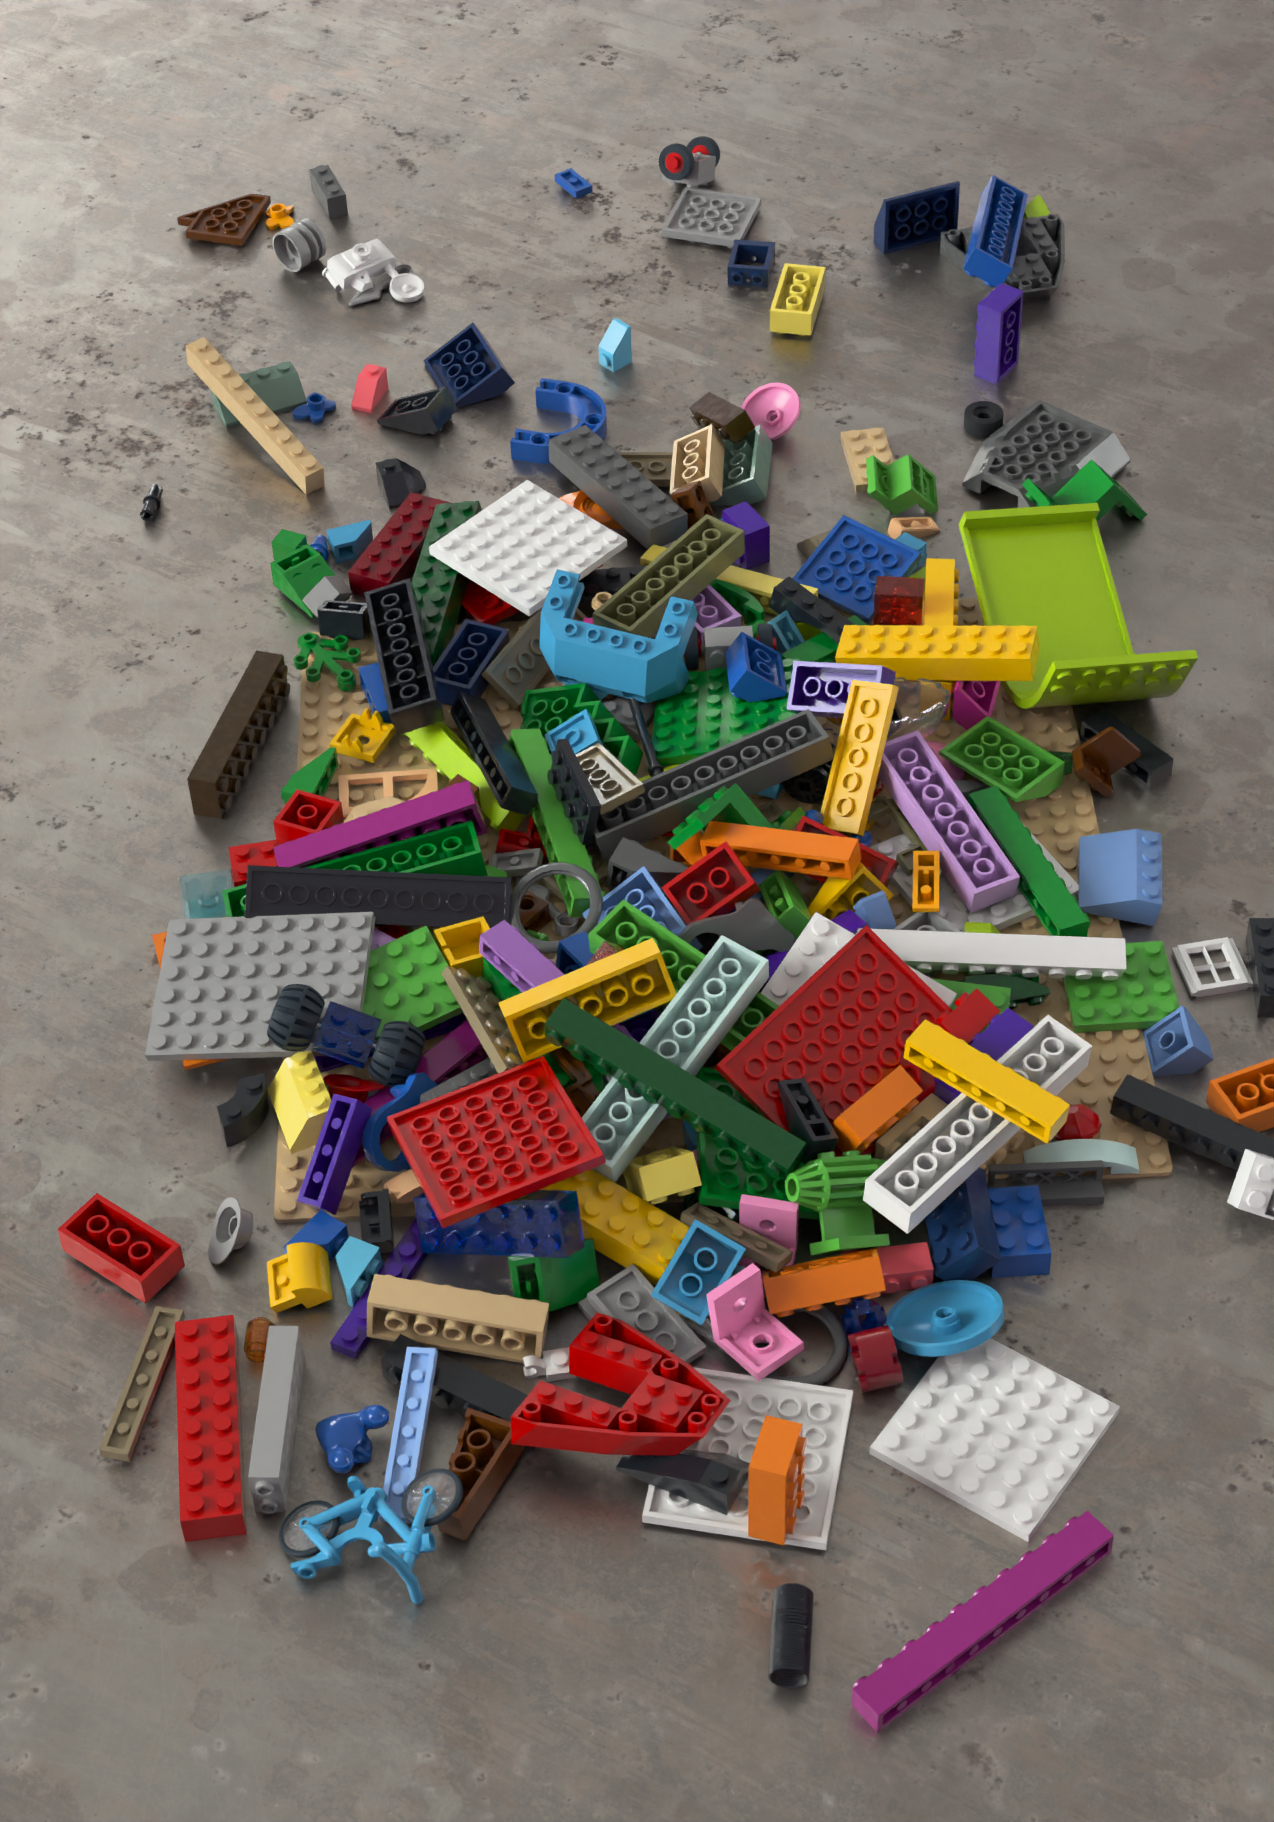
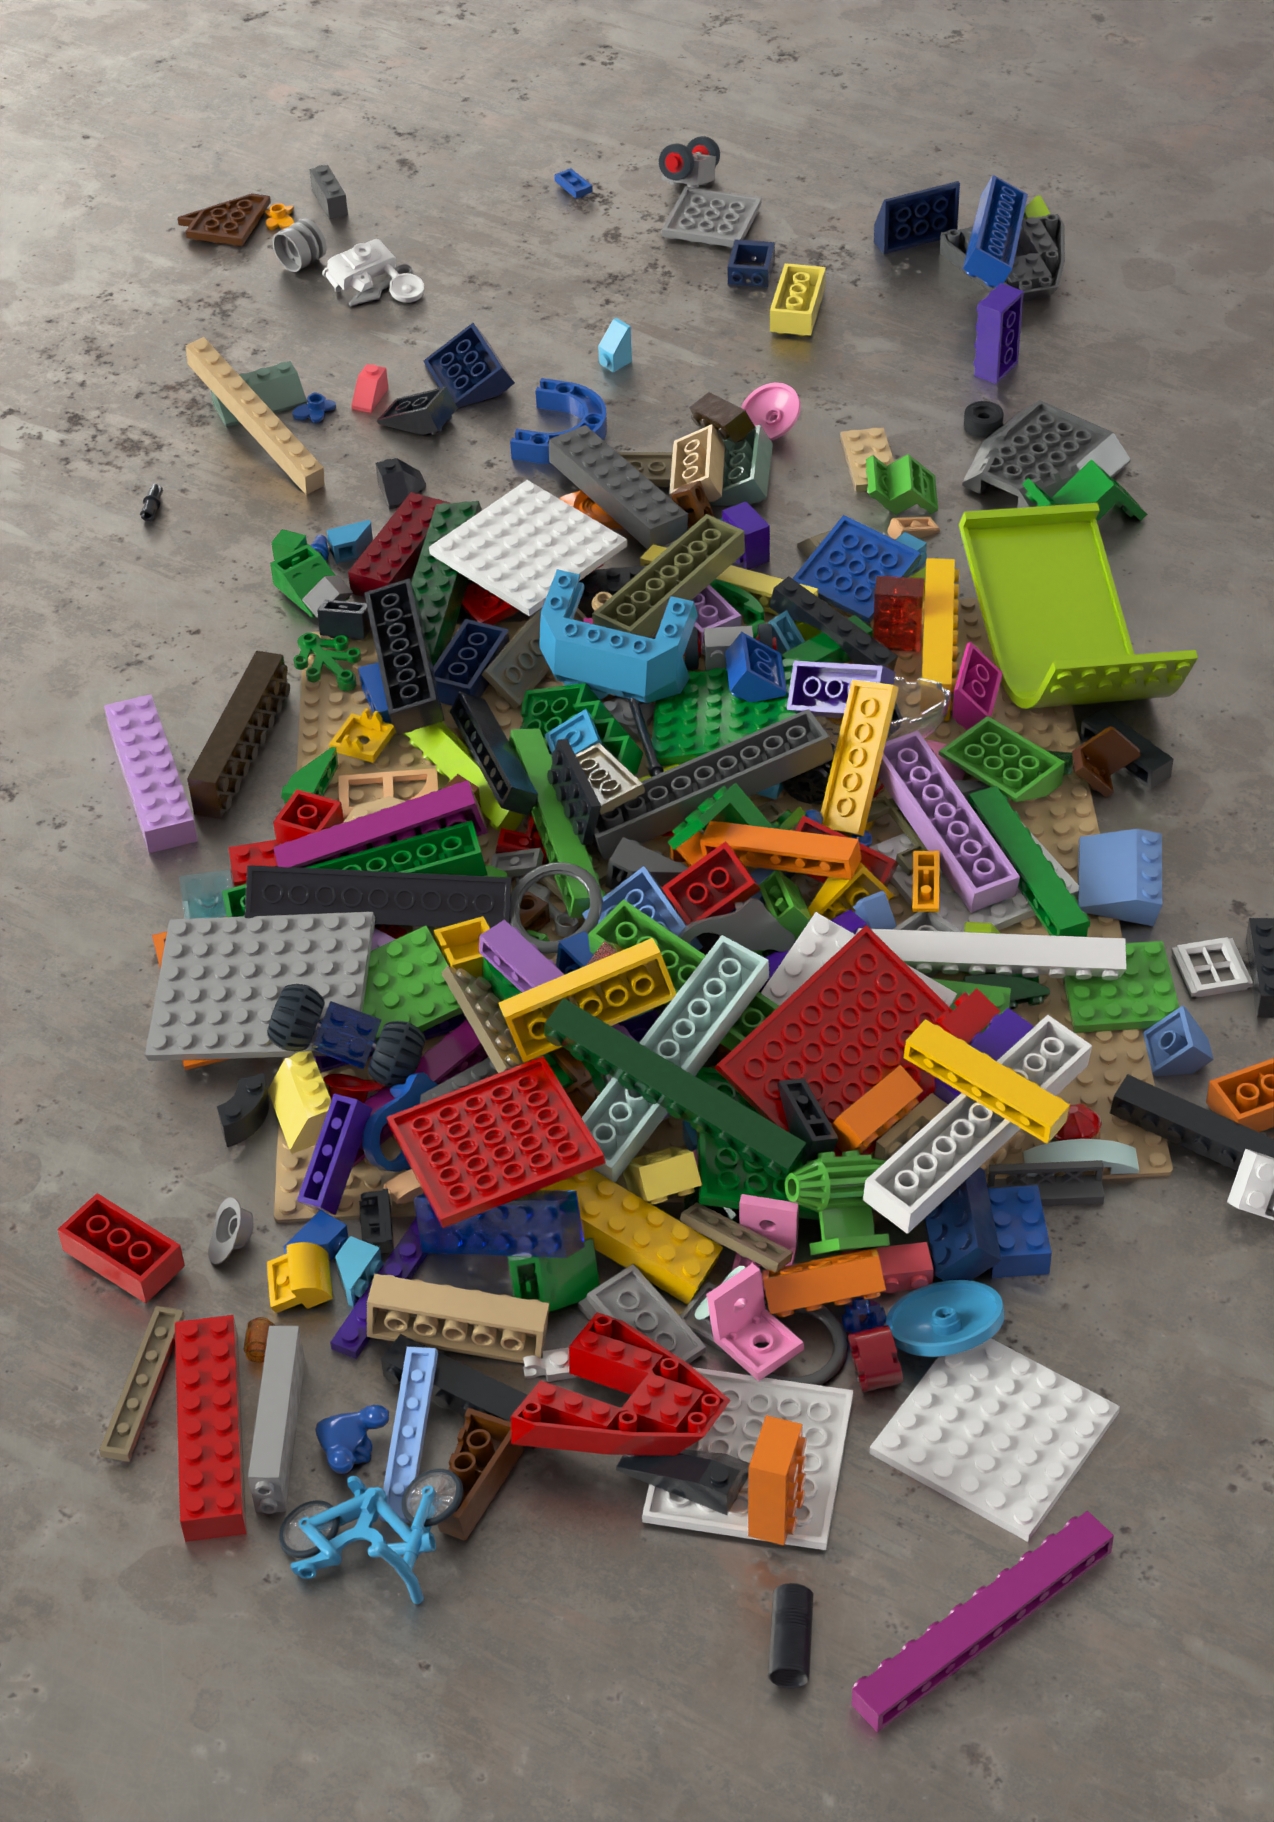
dark azure slope [650,1219,746,1326] -> none
yellow brick [835,625,1040,681] -> none
none -> lavender brick [104,694,198,853]

